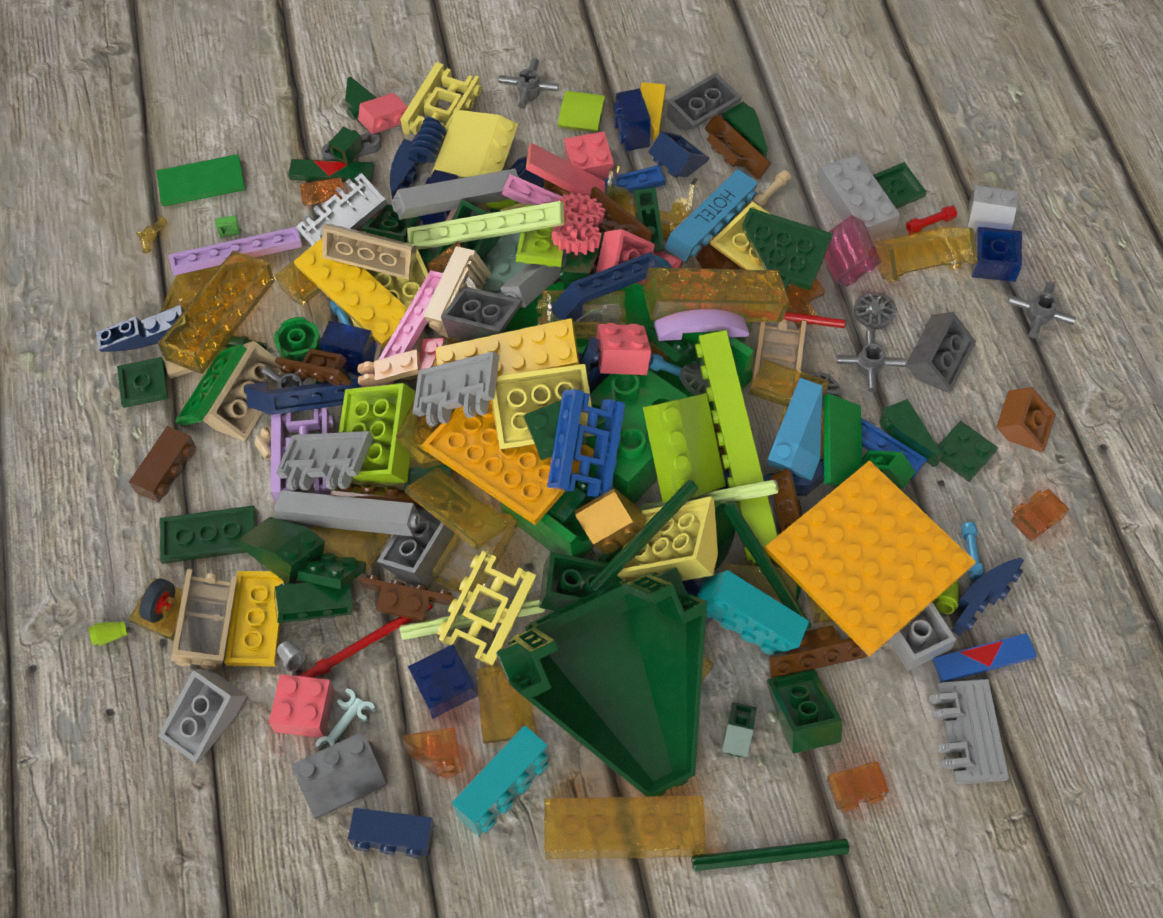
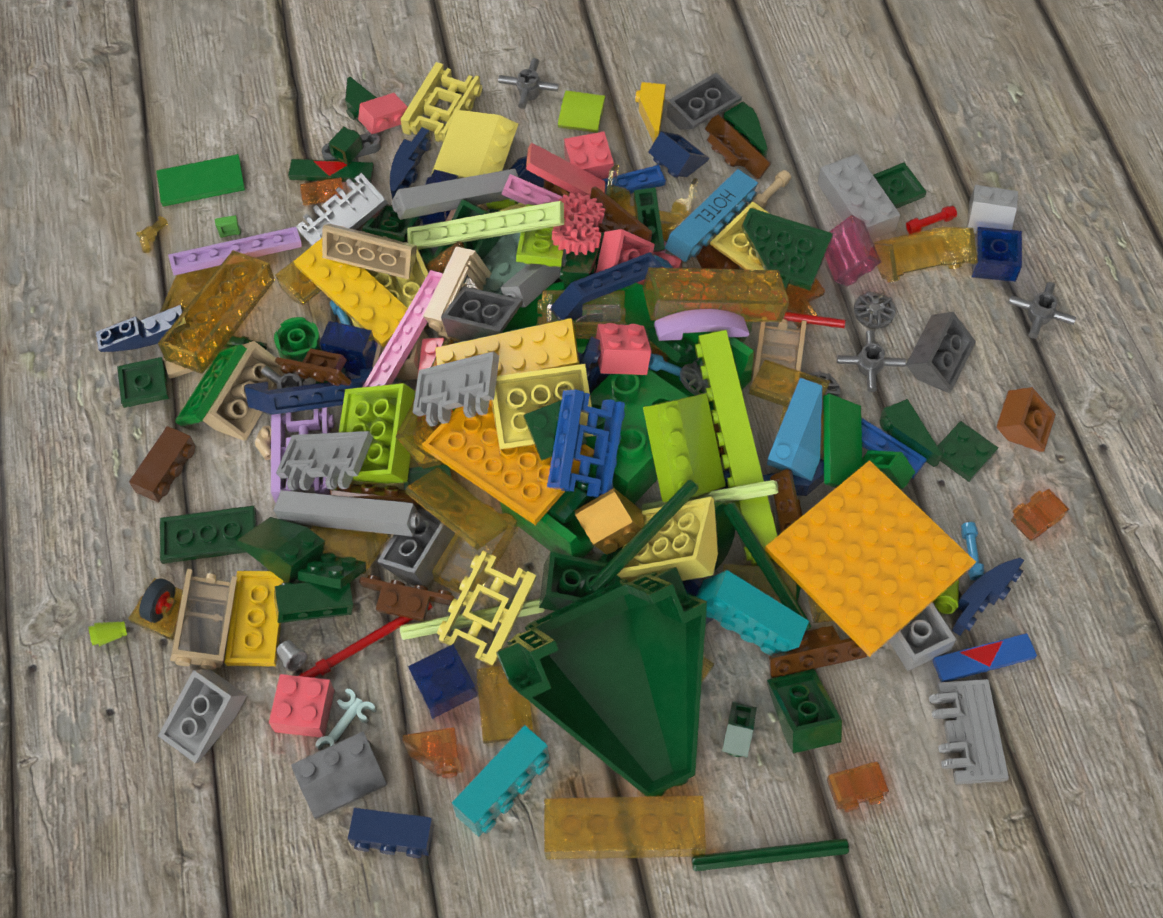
light nougat hinge [358,349,421,387] -> none
dark blue piece [409,117,447,163] -> none
clear blue brick [613,88,651,151] -> none

